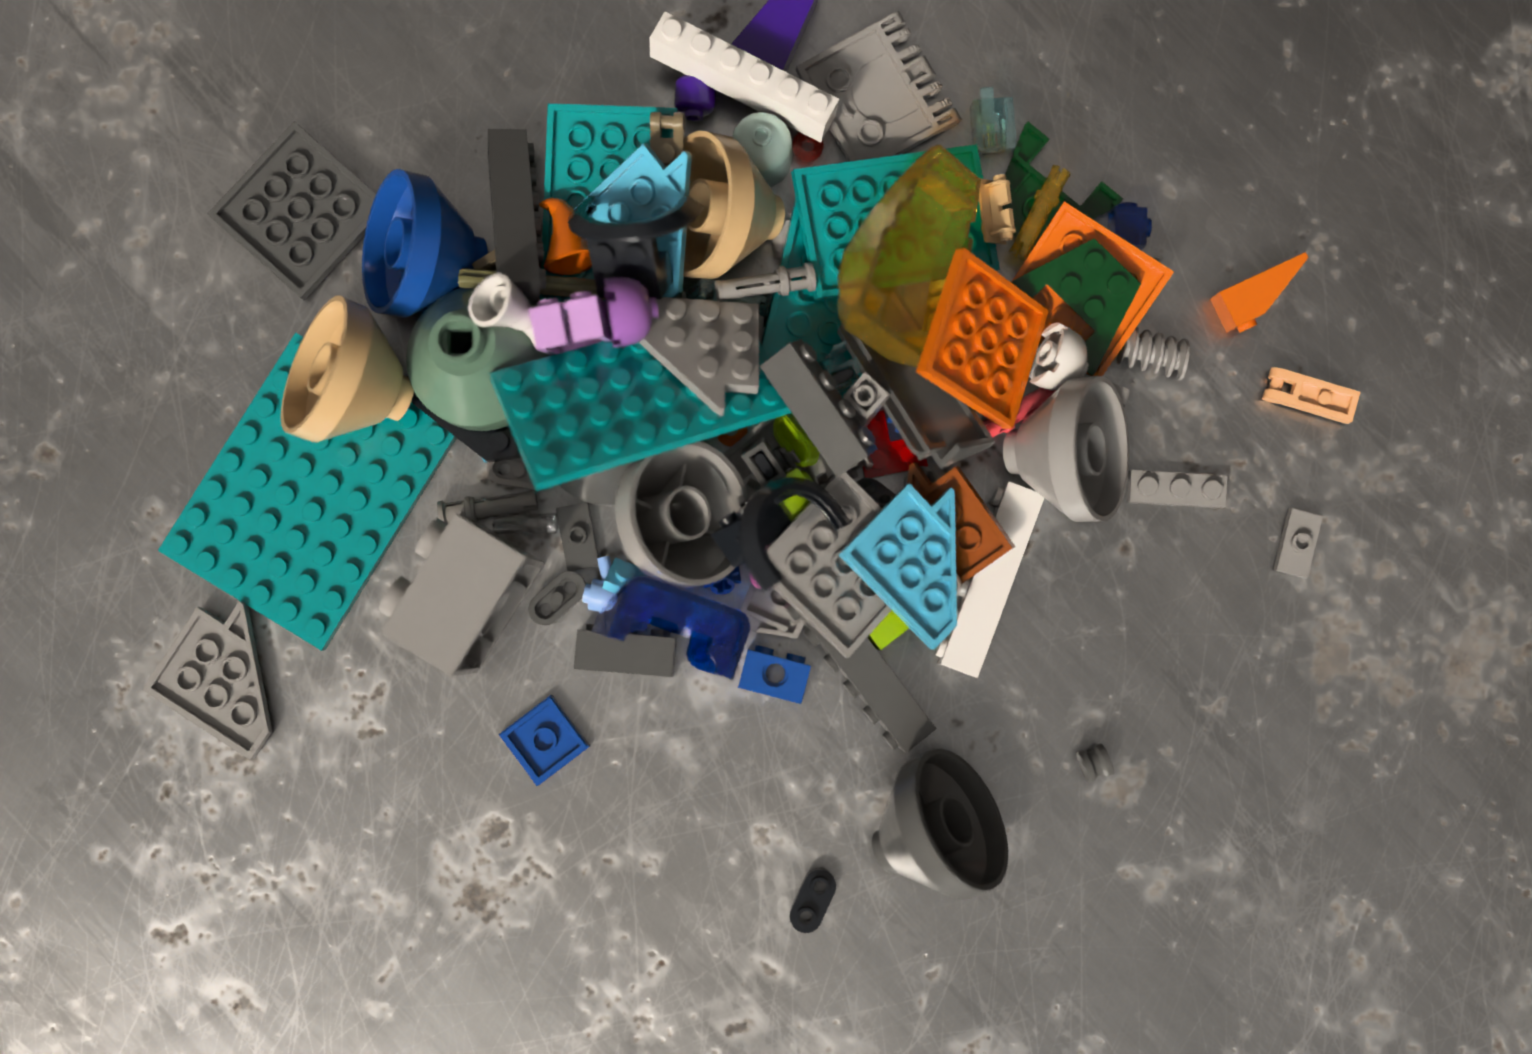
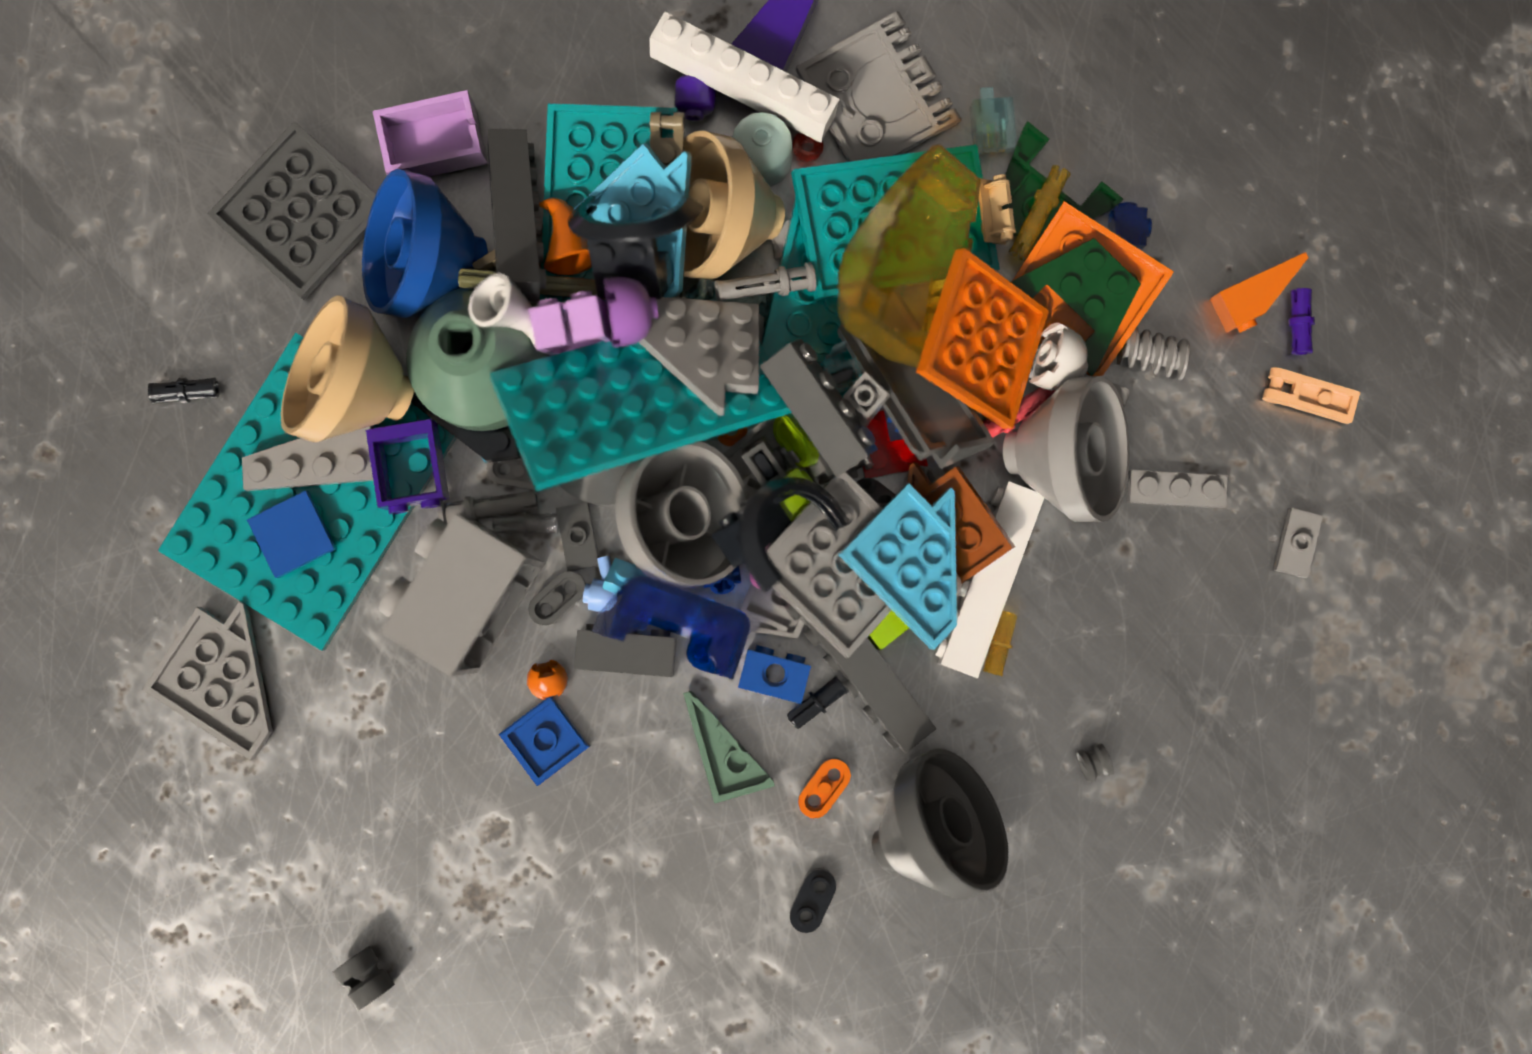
none -> black pin [148,377,220,404]
none -> light grey wing [242,425,374,491]
none -> blue tile [247,490,337,578]
none -> dark grey wheel [332,946,395,1011]
none -> dark purple window [366,419,450,514]
none -> lavender piece [373,90,488,177]
none -> orange piece [527,660,568,700]
none -> sand green wing [683,690,775,804]
none -> black axle [787,676,848,729]
none -> orange plate [798,758,851,818]
none -> clear yellow axle [983,611,1017,677]
none -> dark purple pin [1288,288,1315,355]

